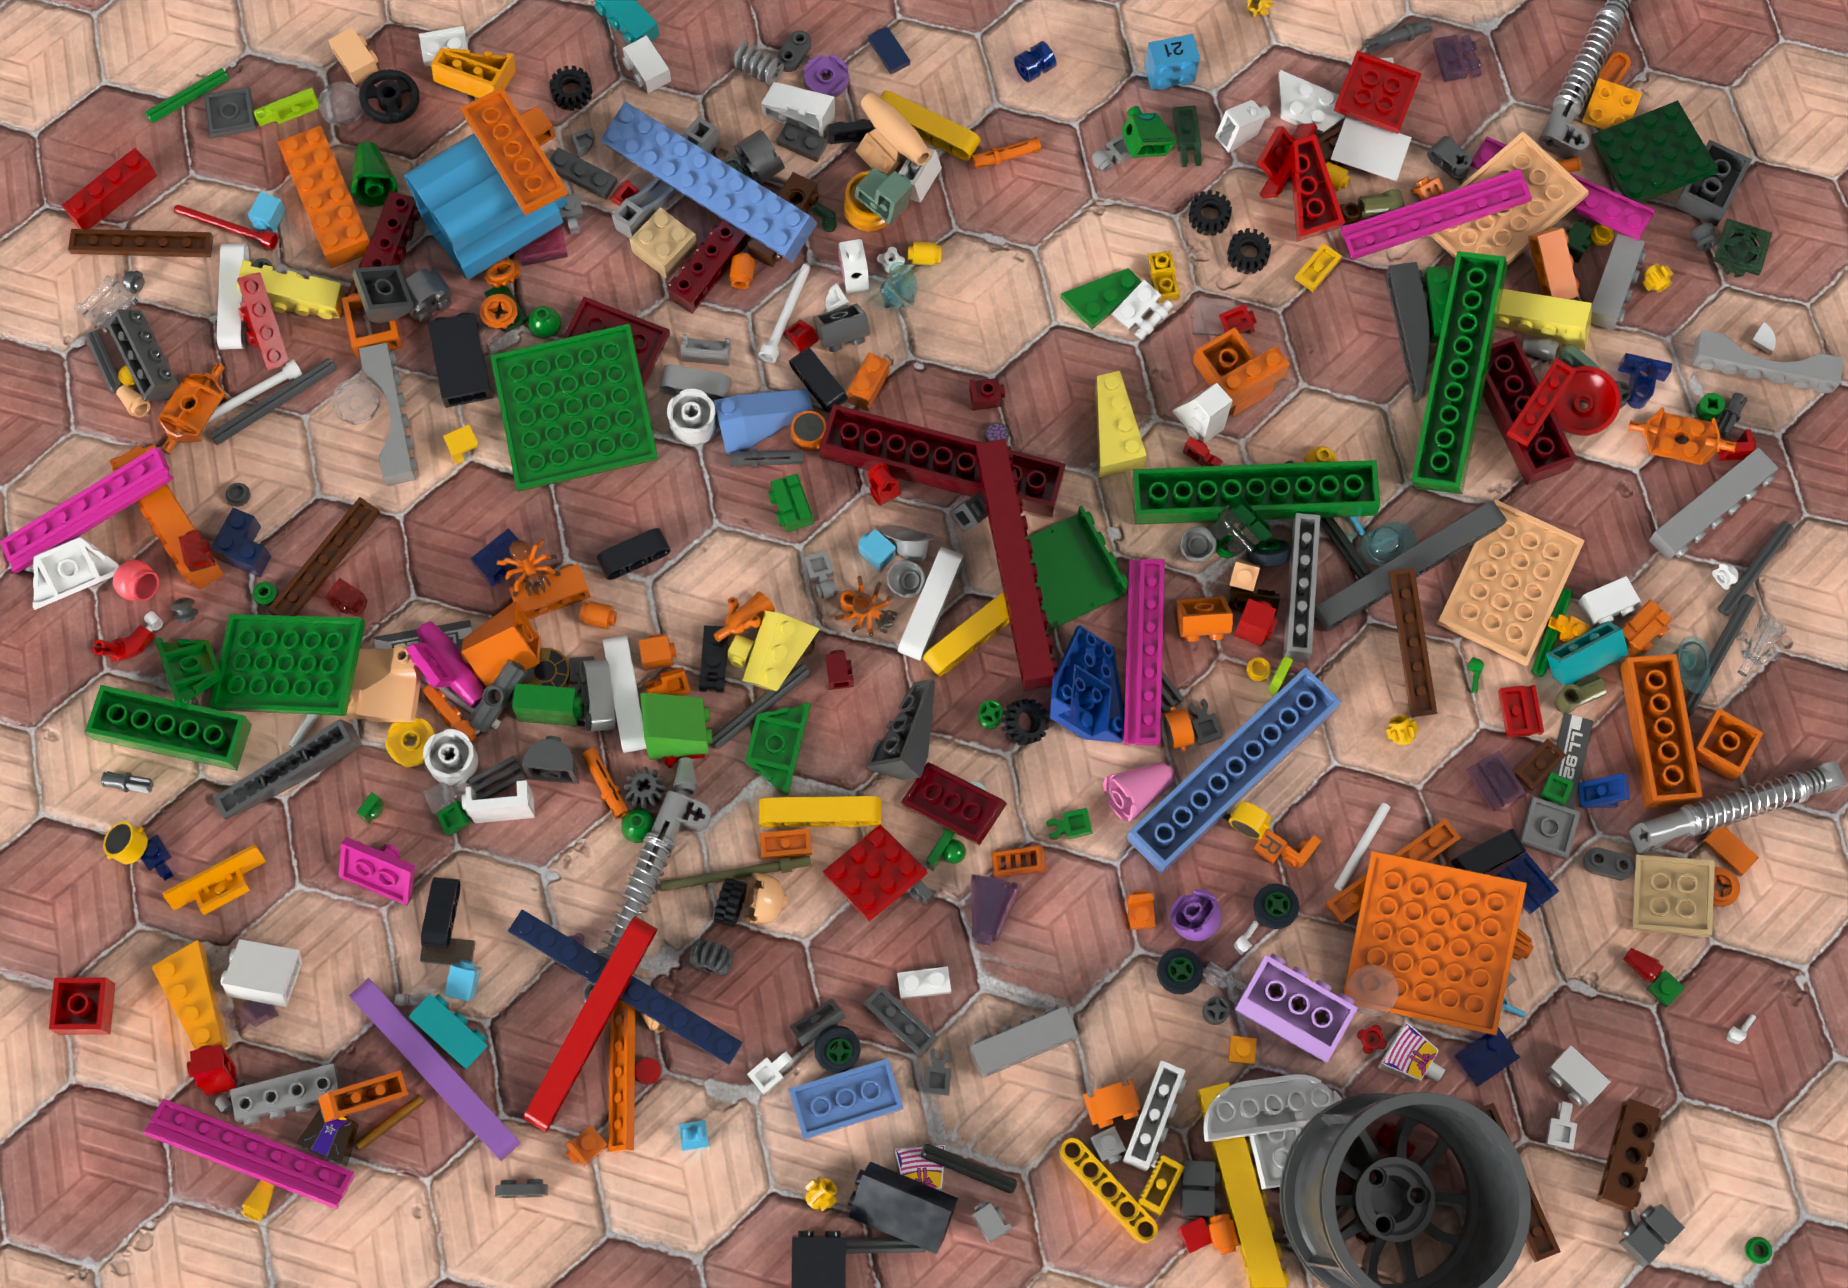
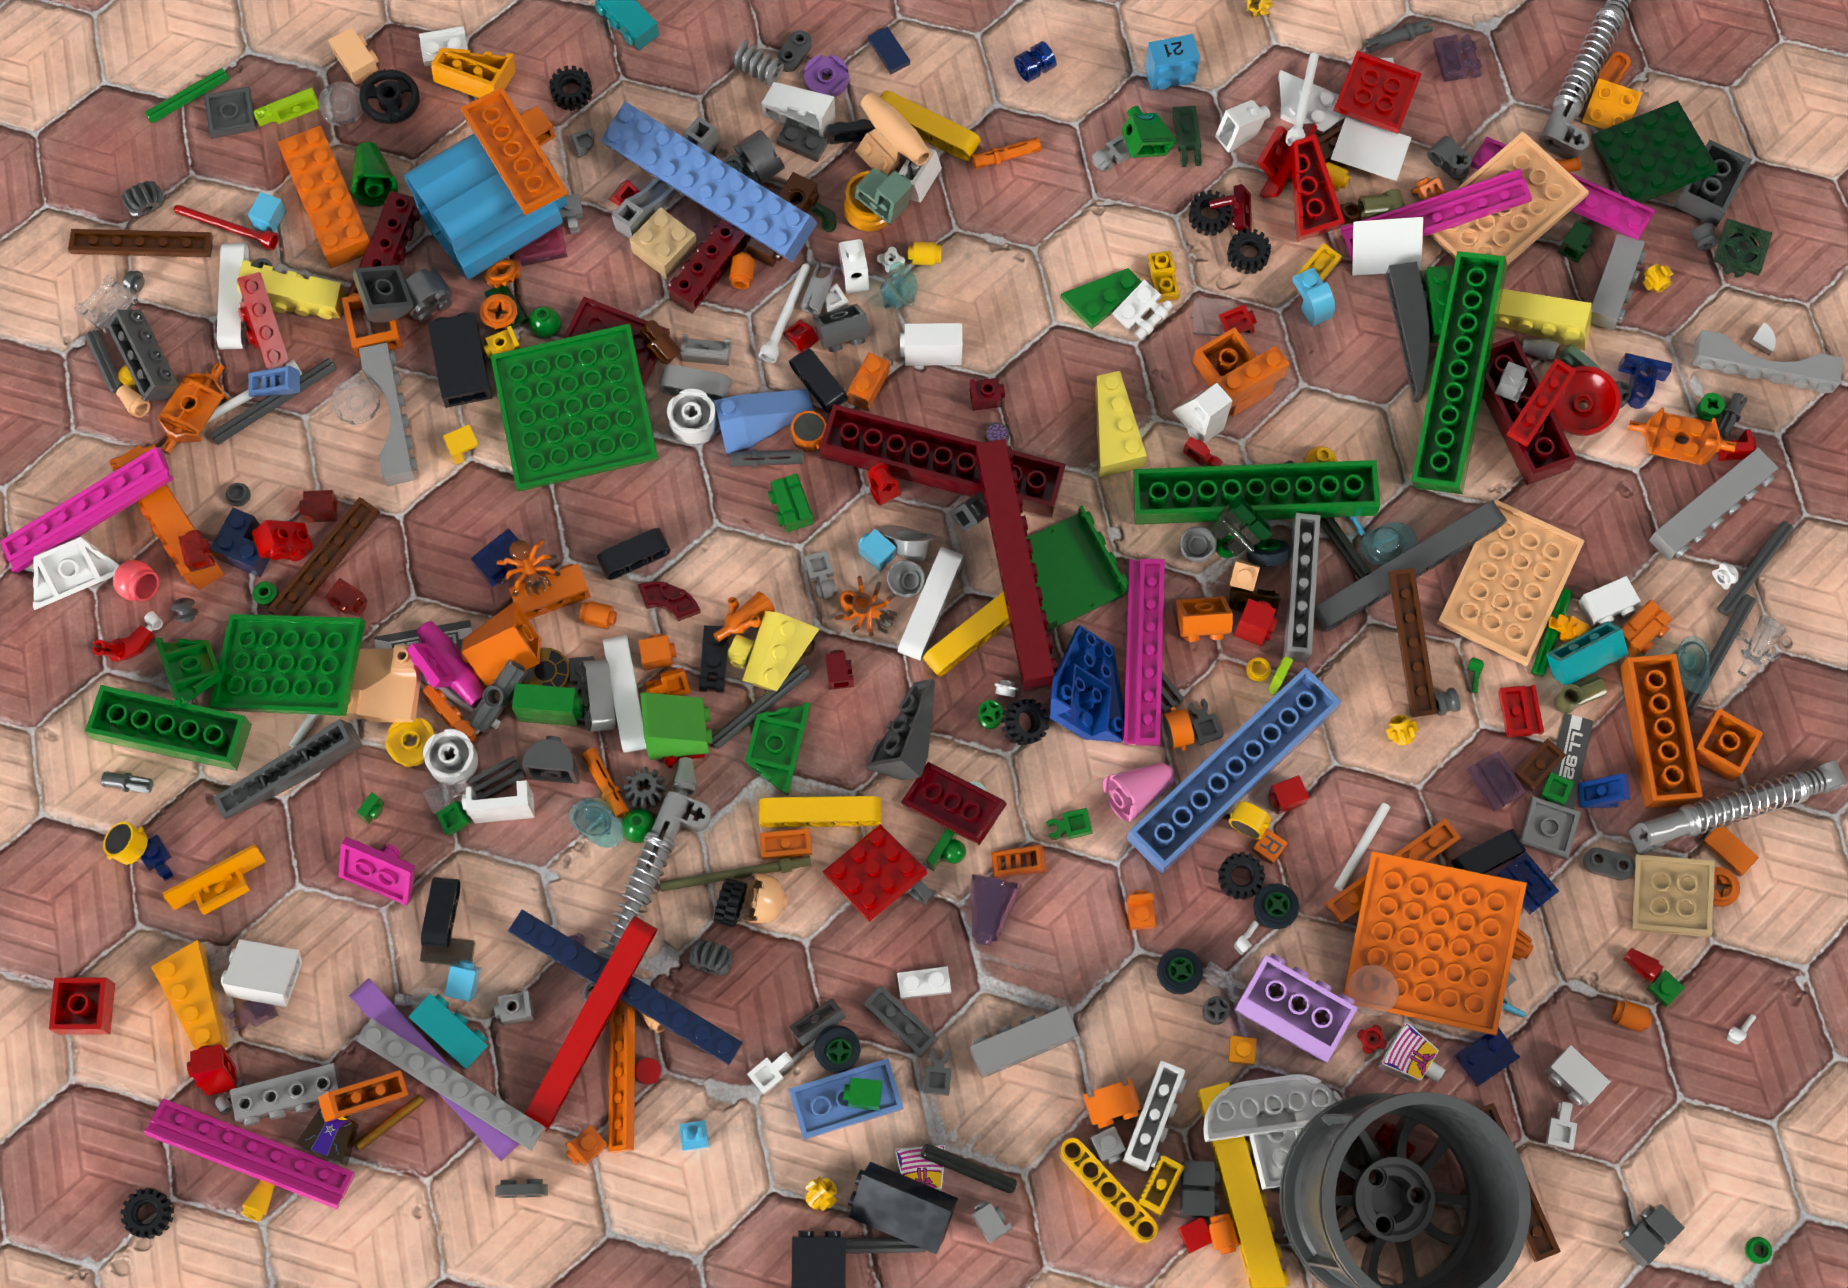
red brick [62,148,157,229] -> none
dark grey plate [549,147,618,200] -> none
white brick [622,35,671,94] -> none
medium lavender cylinder [1169,889,1222,942] -> none
orange bracket [1281,835,1322,870] -> none
orange brick [1528,227,1579,299] -> none
yellow plate [1590,224,1614,246] -> none
reddish brown brick [1596,1099,1661,1212] -> none
none -> black tyre [120,1188,174,1239]
none -> dark grey gear [122,181,165,216]
none -> medium blue slope [248,366,300,397]
none -> red brick [252,520,313,561]
none -> clear red brick [299,490,338,523]
none -> light grey plate [356,1019,546,1151]
none -> yellow brick [483,326,520,359]
none -> light grey brick [494,990,535,1025]
none -> clear light blue piece [569,797,624,848]
none -> dark red tile [638,581,701,621]
none -> reddish brown arm [639,320,680,365]
none -> light grey piece [801,262,836,315]
none -> green brick [843,1077,882,1111]
none -> white brick [900,323,963,366]
none -> white plate [994,680,1019,698]
none -> dark red plate [1209,184,1252,233]
none -> black tyre [1218,852,1265,900]
none -> red brick [1267,775,1309,814]
none -> white piece [1286,52,1319,146]
none -> medium azure brick [1292,267,1335,327]
none -> white sticker [1352,217,1423,276]
none -> dark grey wheel [1434,687,1461,716]
none -> light grey brick [1495,362,1528,402]
none -> orange brick [1611,1000,1652,1033]

